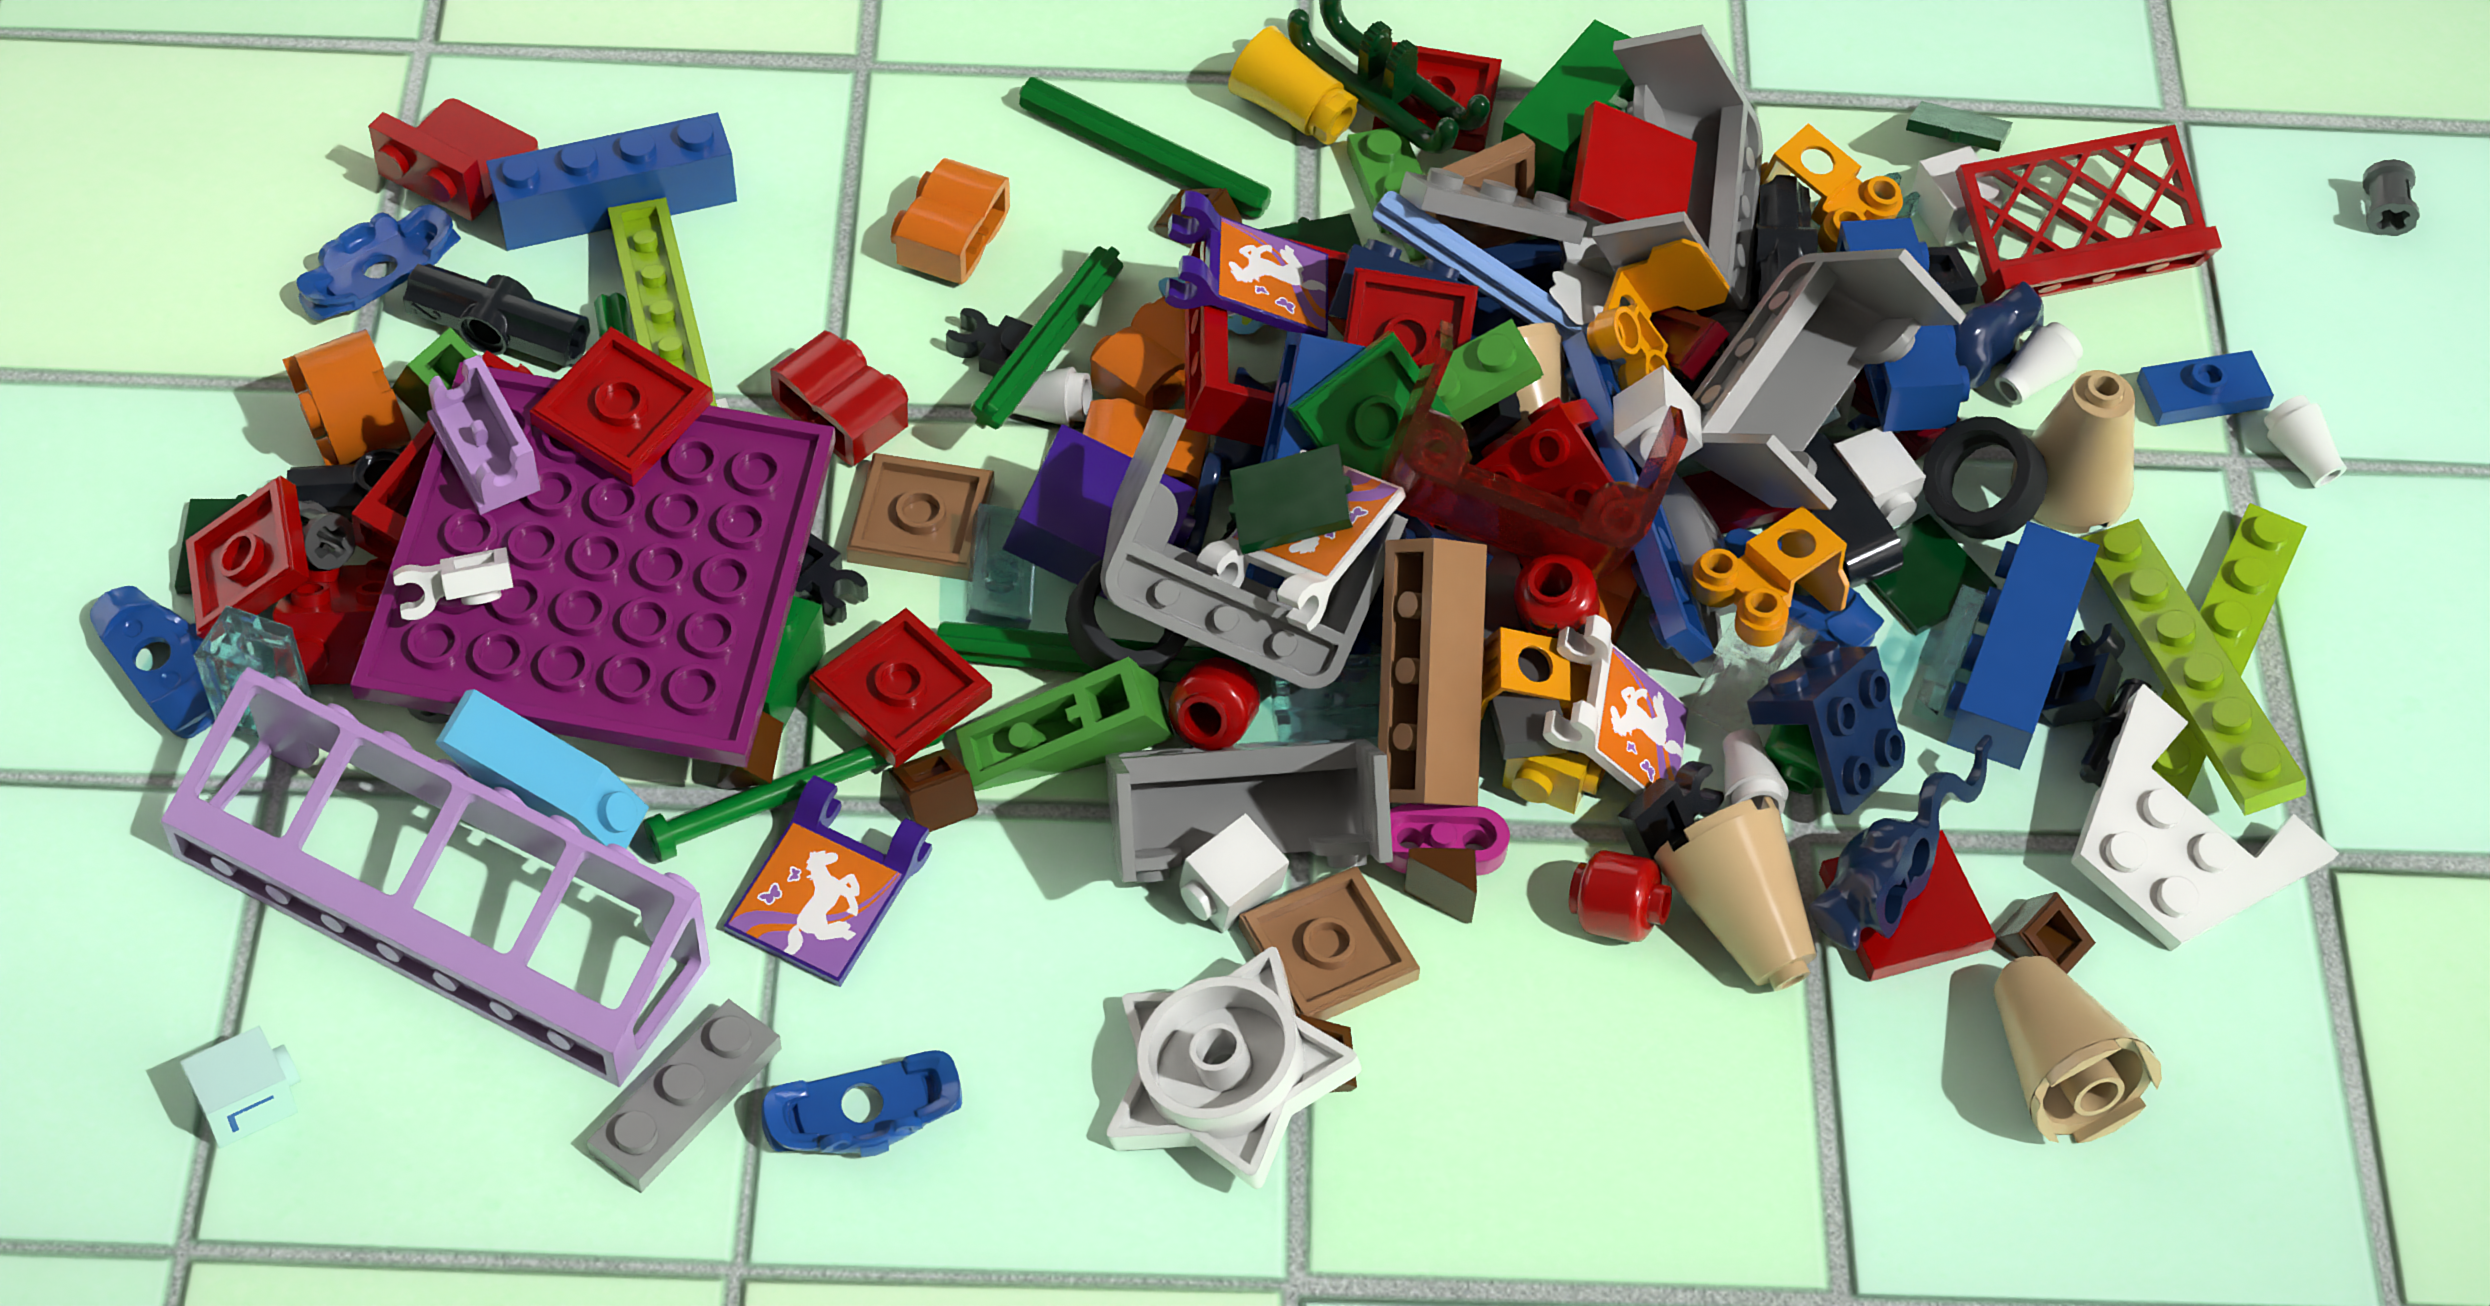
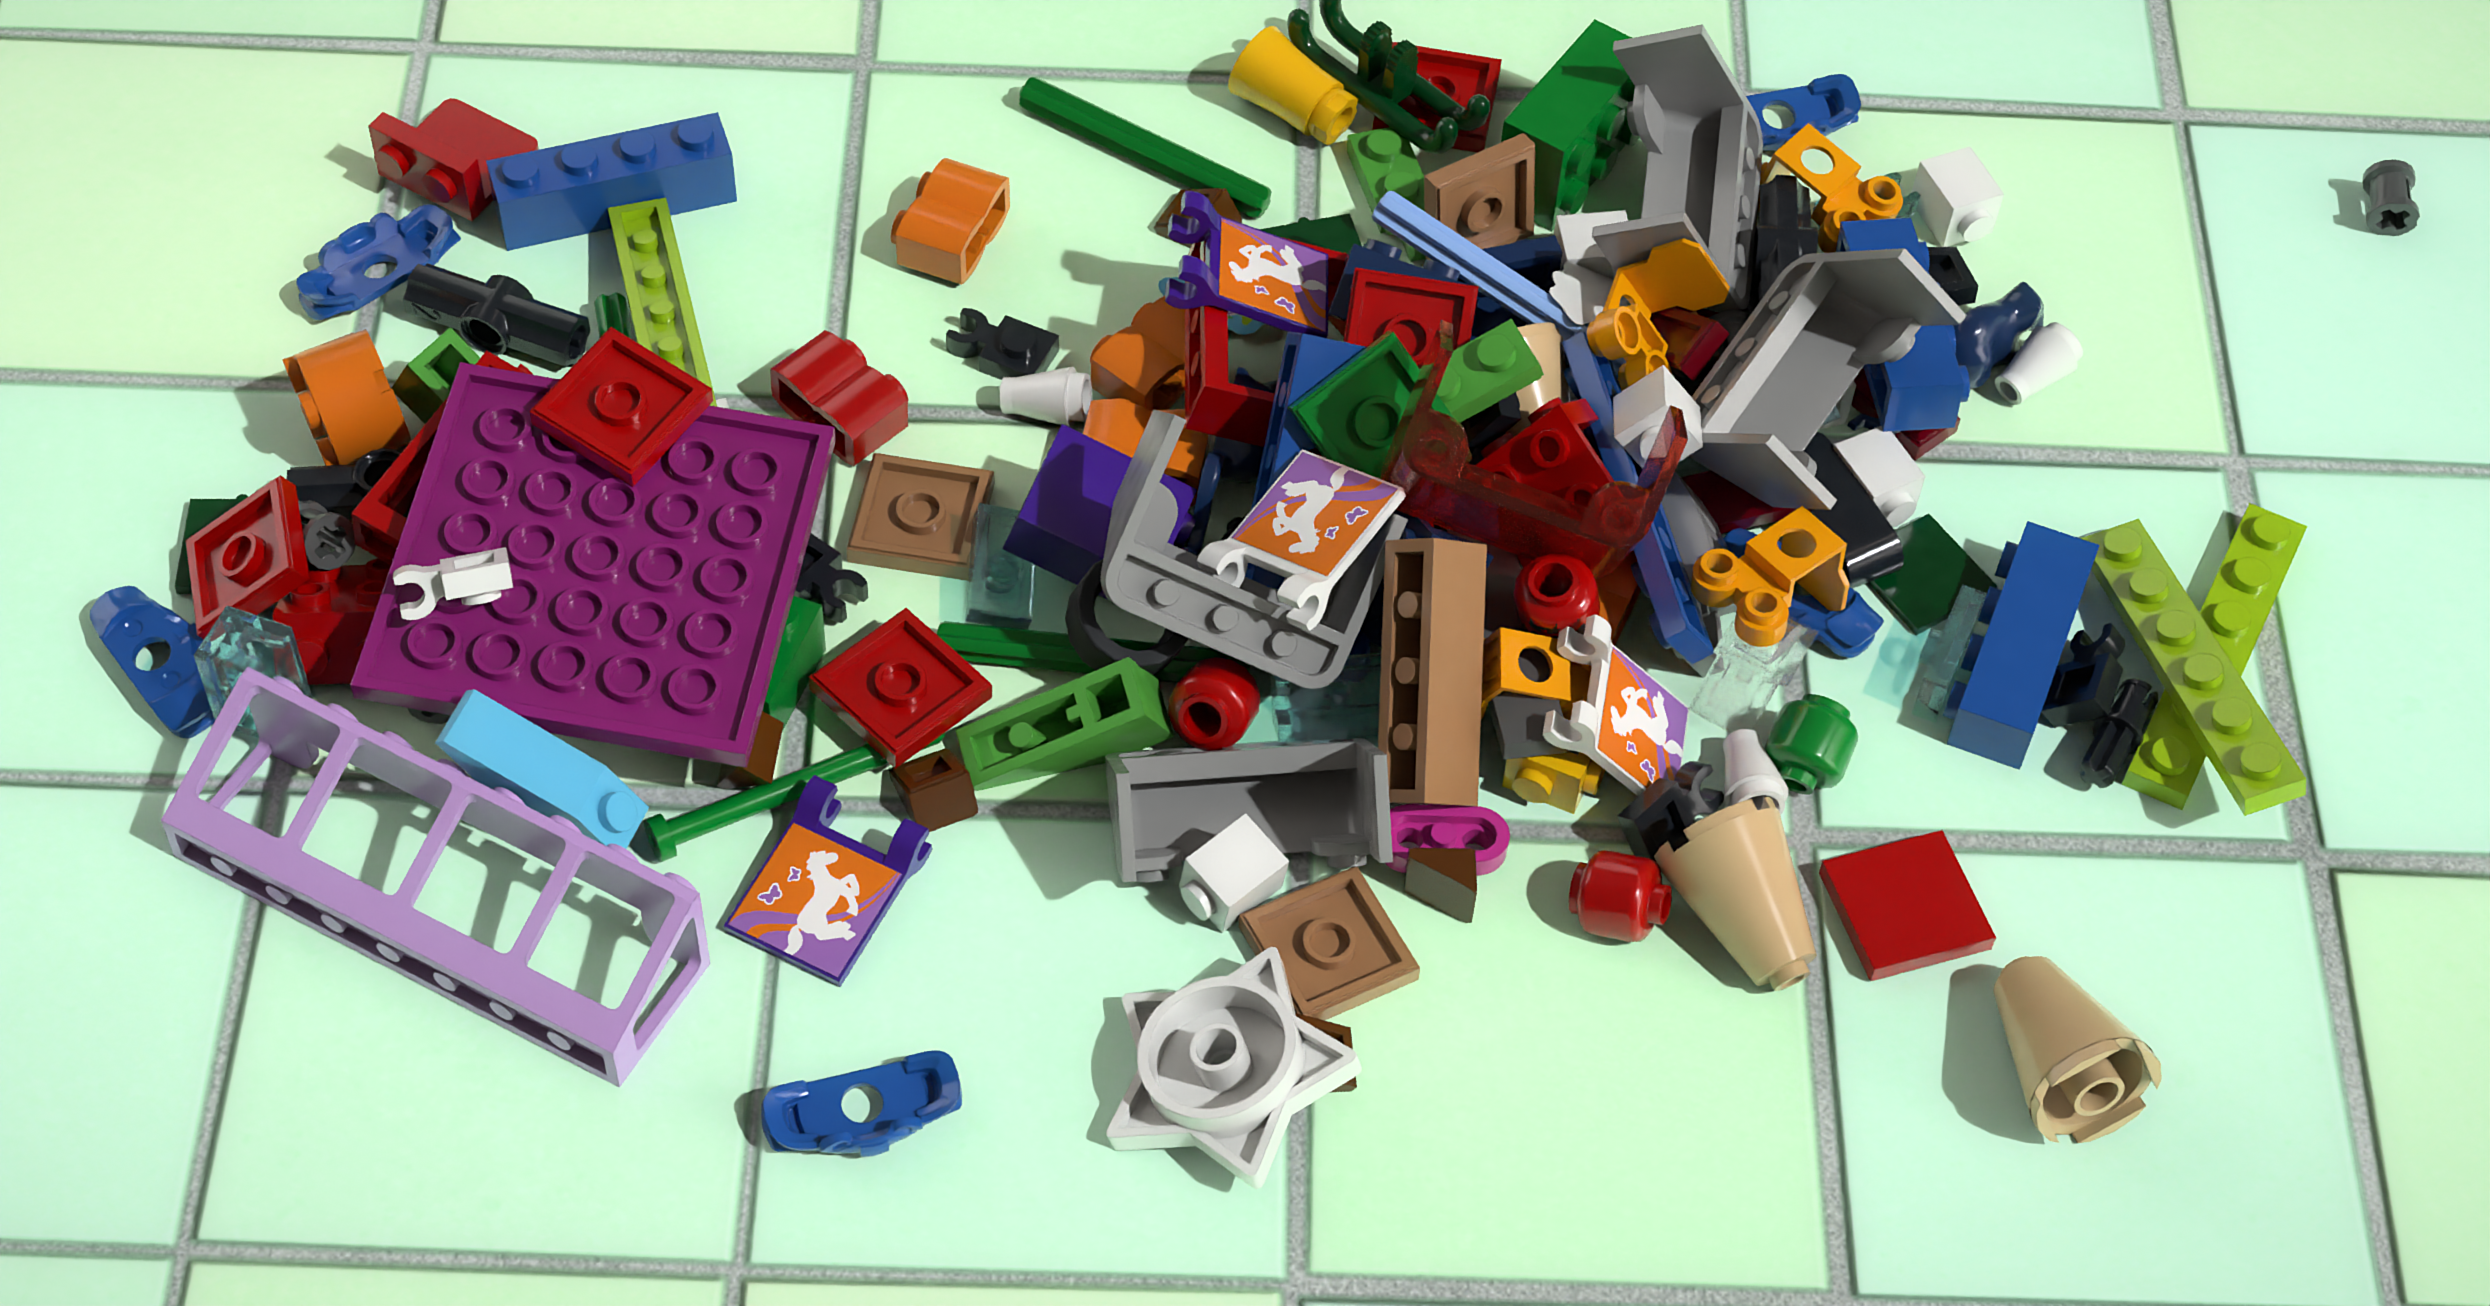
light aqua brick [180,1025,301,1149] -> none
lavender hinge [427,354,541,515] -> none
light grey plate [587,998,782,1193] -> none
green axle [971,246,1124,430] -> none
dark green piece [1228,443,1353,555] -> none
light grey plate [1399,167,1587,245] -> none
red tile [1569,100,1697,224] -> none
dark blue bracket [1746,641,1905,815] -> none
dark blue animal [1808,735,1993,951] -> none
piece [1906,101,2013,152] -> none
black tyre [1922,416,2048,540] -> none
red fence [1955,124,2222,303] -> none
reddish brown slope [1995,892,2096,974] -> none
tan cone [2010,370,2135,534] -> none
white wing [2071,684,2339,951] -> none
blue plate [2136,350,2274,426] -> none
white cone [2264,395,2347,488] -> none
none -> blue piece [1746,74,1861,150]

